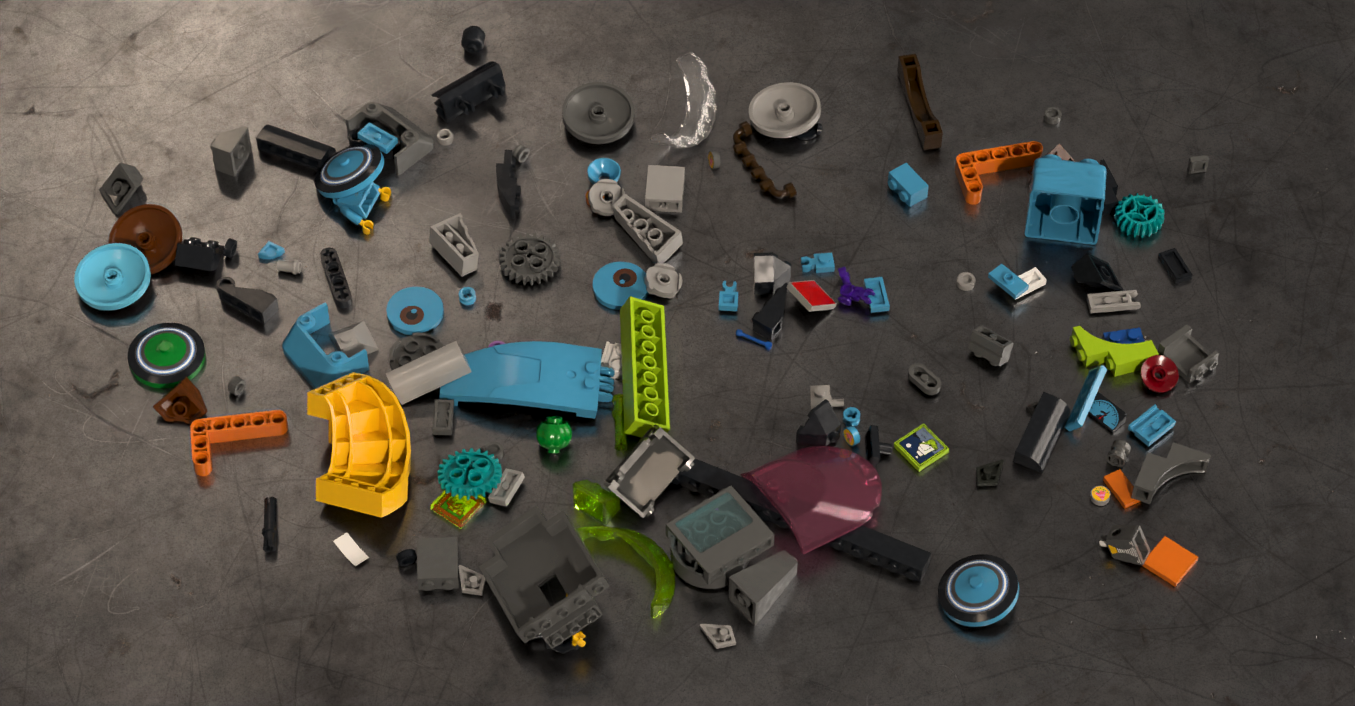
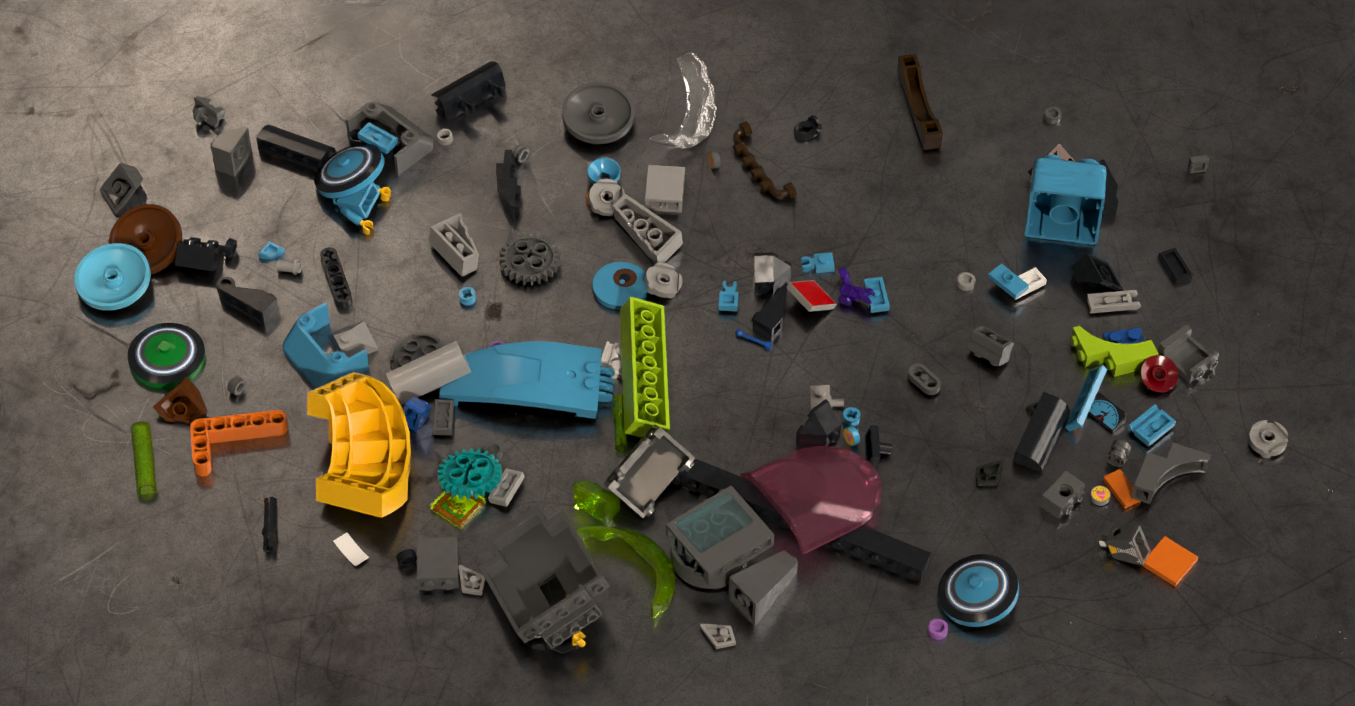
dark azure tile [386,287,444,335] -> none
black head [461,26,485,53] -> none
green plant [536,416,572,453] -> none
light grey dish [749,82,821,138] -> none
dark azure brick [887,163,929,207] -> none
tile [894,424,949,472] -> none
orange beam [955,141,1043,205] -> none
teal gear [1114,192,1165,238] -> none
none -> clear neon green brick [131,421,157,495]
none -> dark grey hips [192,96,225,128]
none -> blue slope [403,397,431,433]
none -> medium lavender tile [927,619,948,640]
none -> dark grey brick [1040,471,1085,519]
none -> light grey plate [1248,420,1288,458]

